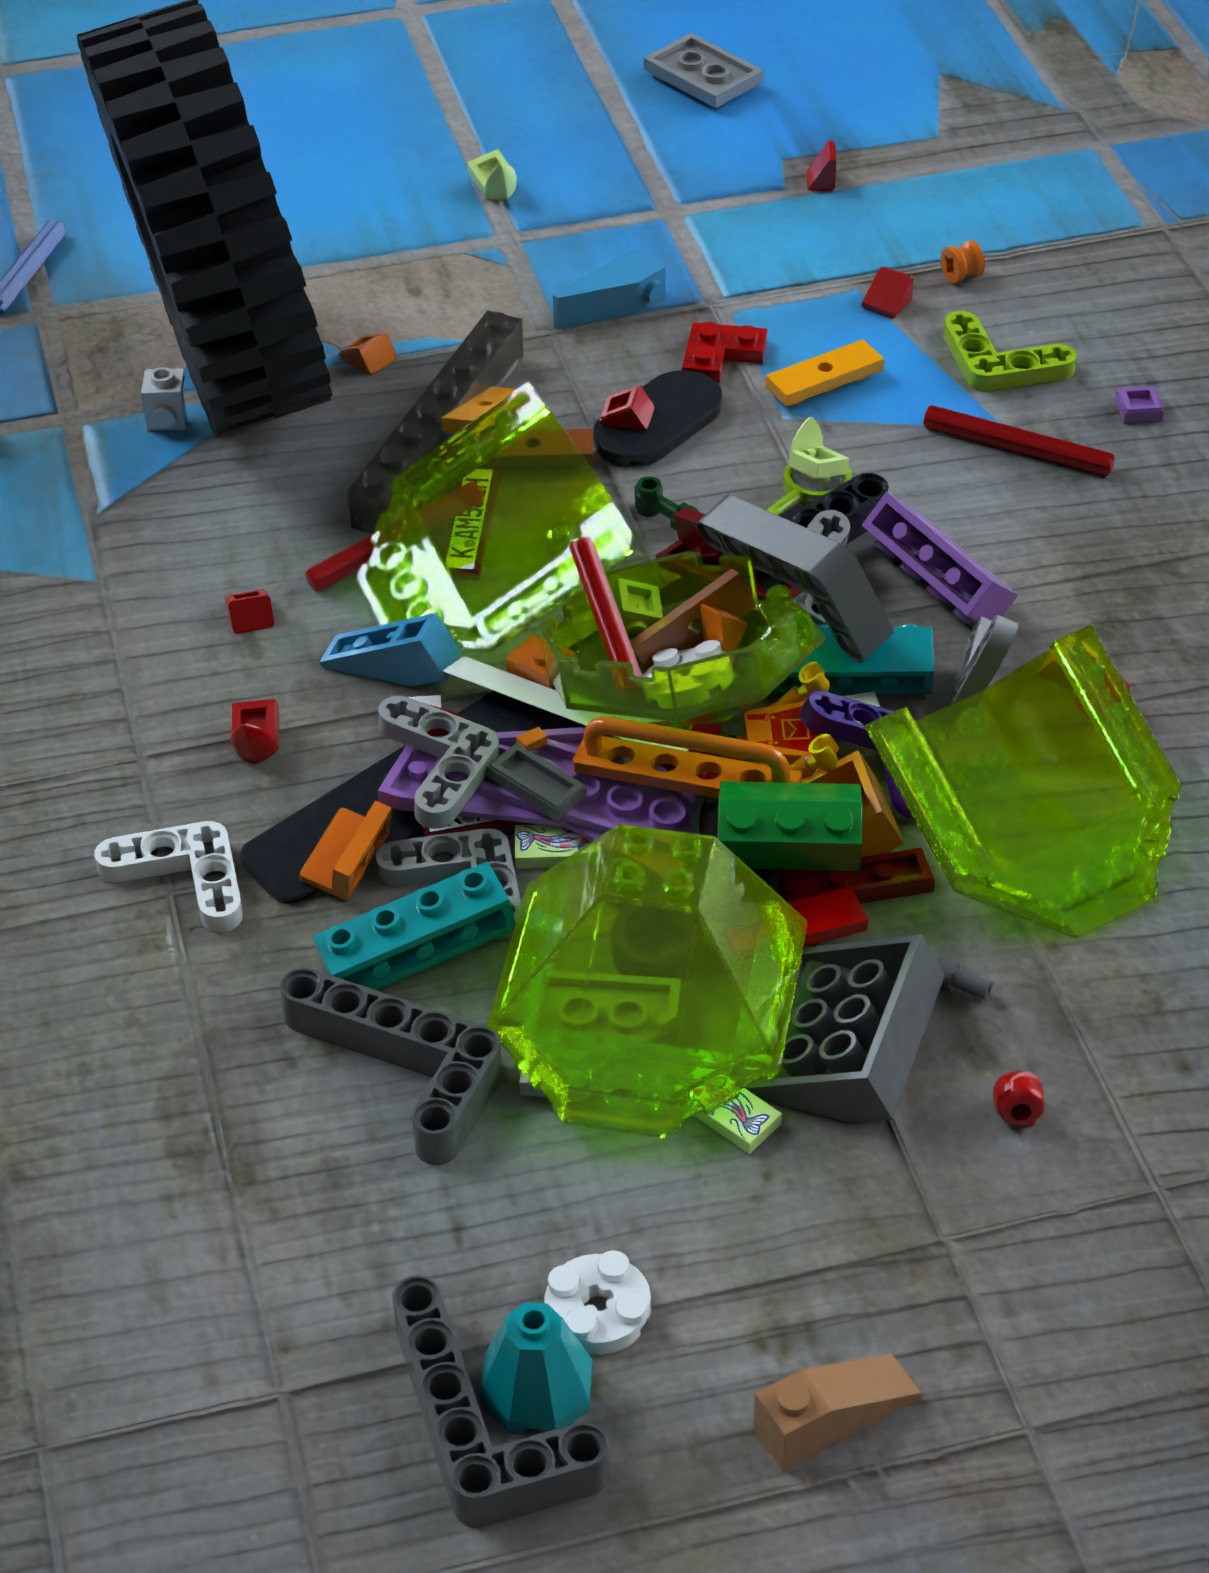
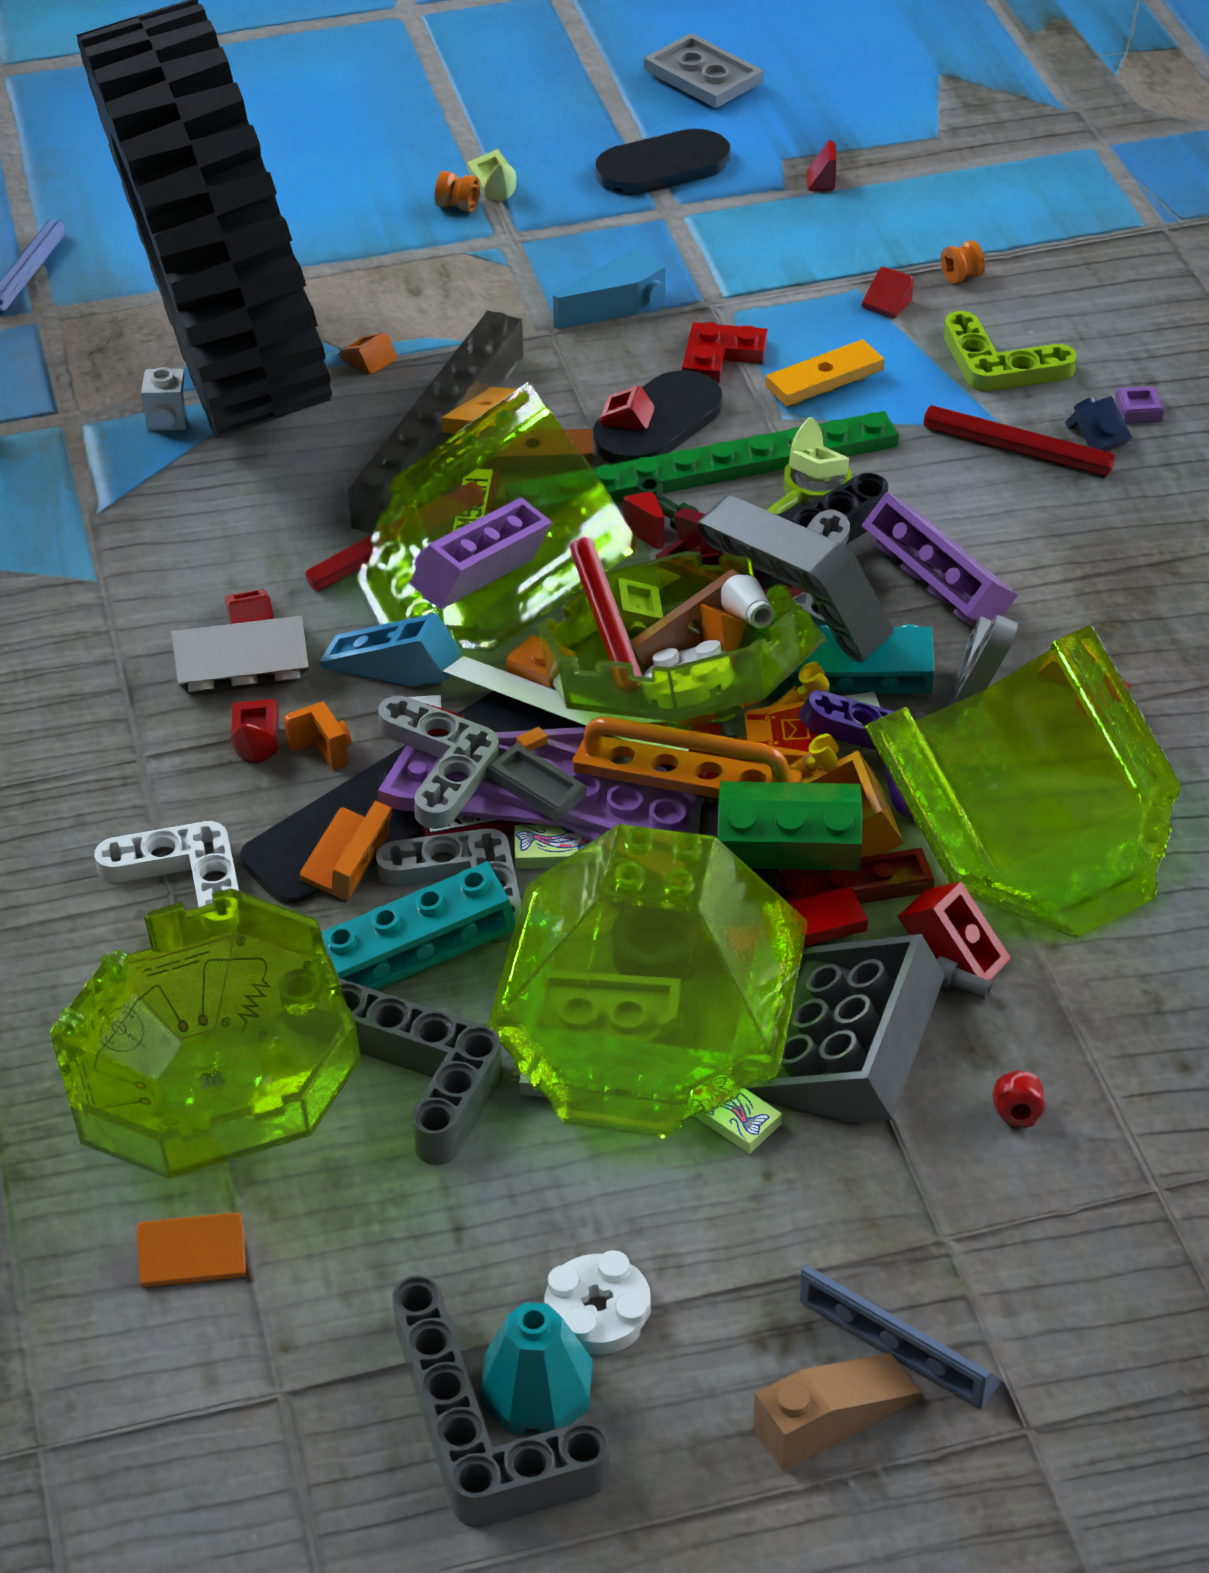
none -> clear neon green windscreen [50,888,361,1179]
none -> orange slope [137,1212,246,1288]
none -> white slope [171,616,309,692]
none -> orange bracket [283,701,352,771]
none -> medium lavender brick [409,497,552,610]
none -> orange wheel [434,171,480,213]
none -> green plate [505,411,899,517]
none -> black tile [595,129,730,195]
none -> red slope [623,491,664,549]
none -> white cone [721,575,775,629]
none -> sand blue slope [800,1265,1000,1408]
none -> red slope [897,881,1011,981]
none -> dark blue bracket [1065,396,1132,451]

